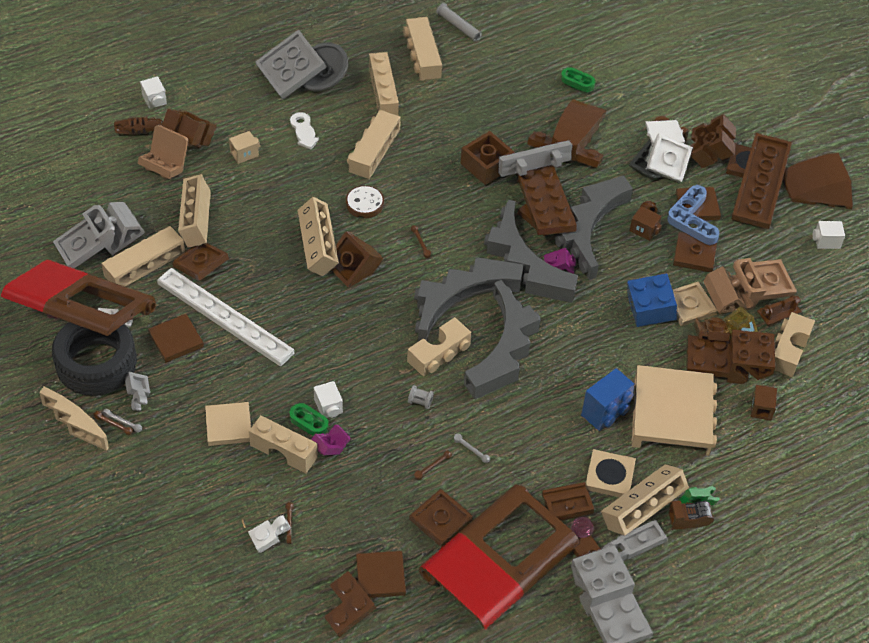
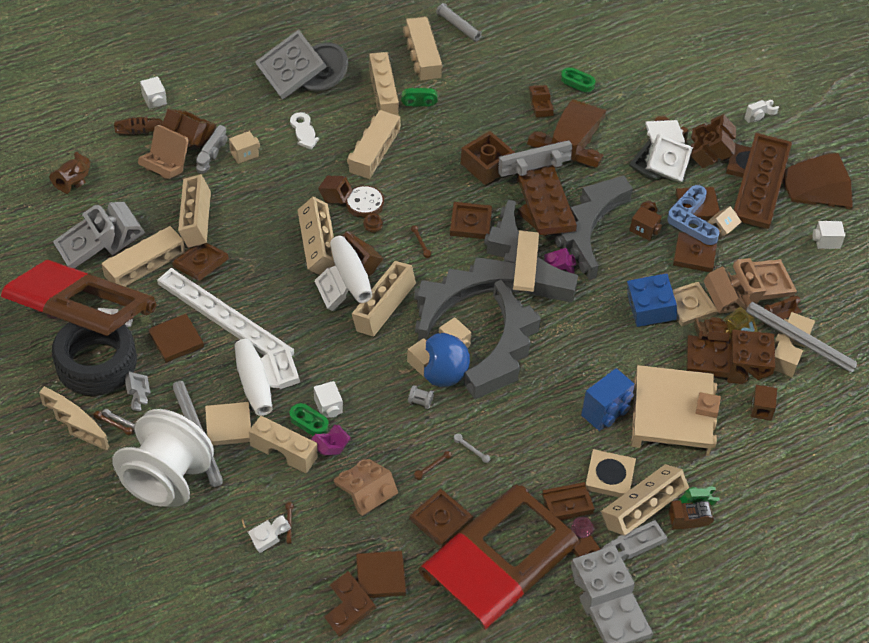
none -> reddish brown animal [49,152,91,194]
none -> white wheel [112,409,214,507]
none -> light grey axle [173,381,223,487]
none -> light grey hinge [196,125,228,174]
none -> white plate [235,339,300,416]
none -> white plate [315,236,372,311]
none -> reddish brown brick [318,176,353,203]
none -> medium nougat bracket [334,459,398,516]
none -> tan brick [352,261,416,337]
none -> reddish brown plate [363,214,383,232]
none -> green plate [401,88,438,107]
none -> blue cylinder [424,333,470,387]
none -> reddish brown tile [450,202,492,239]
none -> tan slope [513,230,539,292]
none -> reddish brown slope [529,85,554,117]
none -> medium nougat plate [695,392,721,418]
none -> tan brick [707,206,741,238]
none -> white plate [744,100,779,123]
none -> light grey axle [746,302,857,372]

